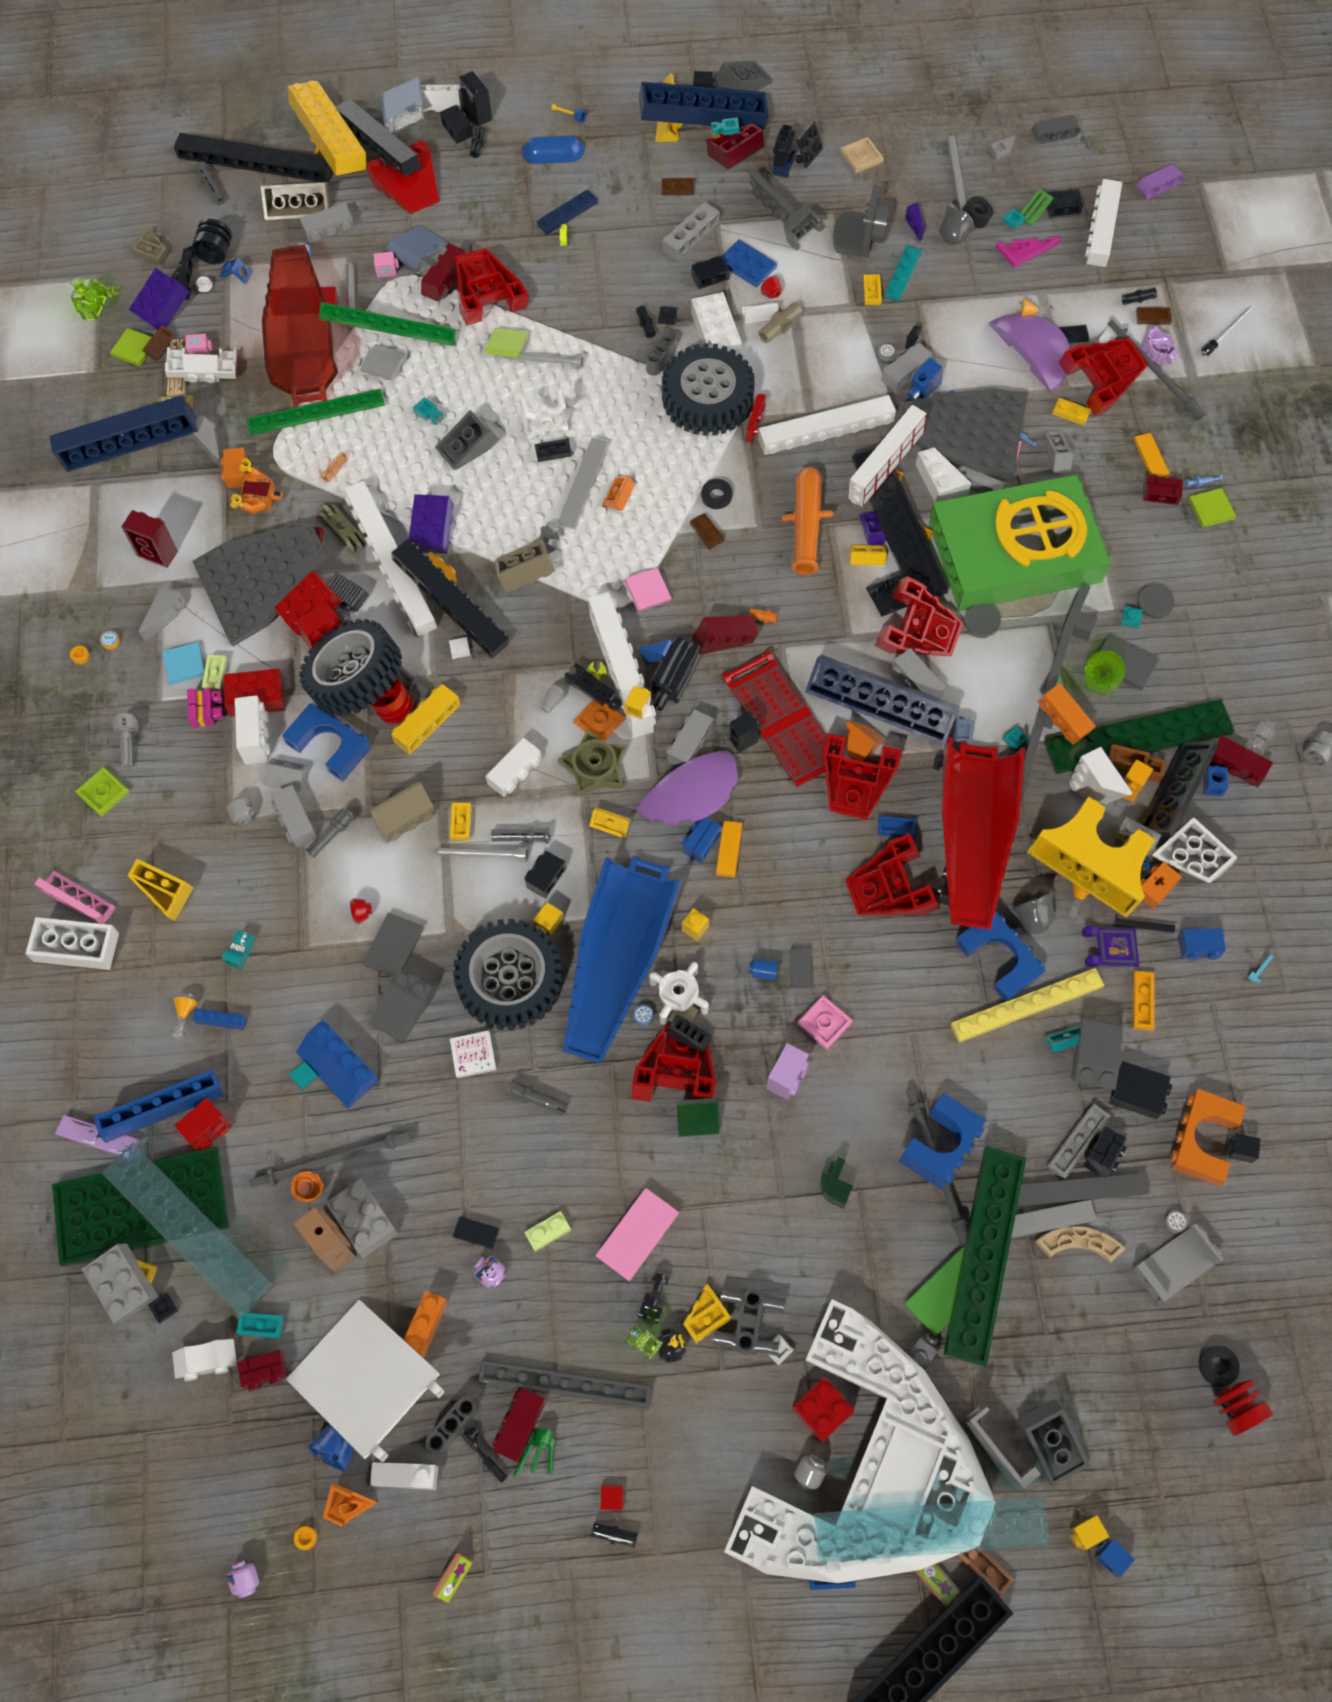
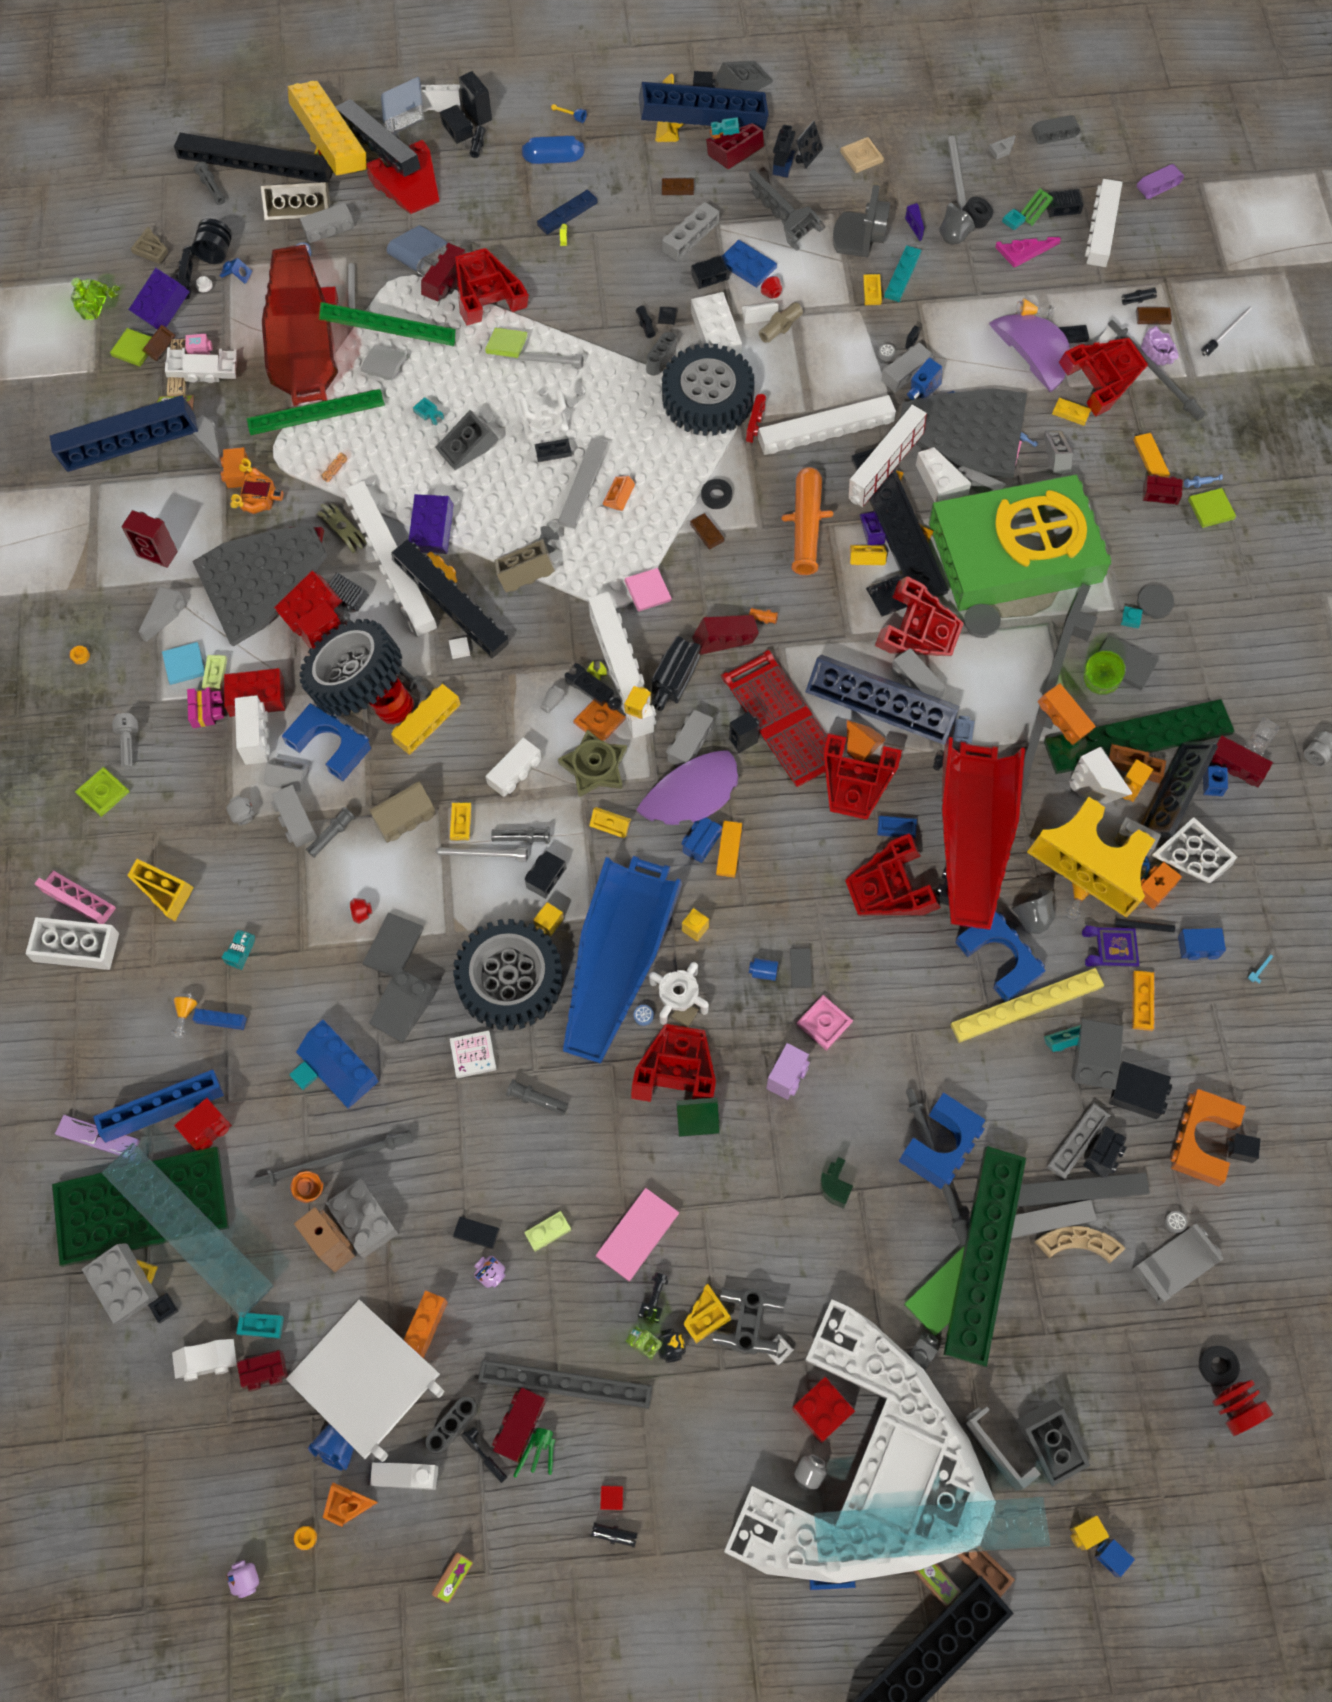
tile [100,631,120,650] -> none
bright pink brick [373,251,399,278] -> none
blue slope [639,640,672,665] -> none
black slope [667,1014,712,1052] -> none
teal tile [1002,726,1029,752] -> none

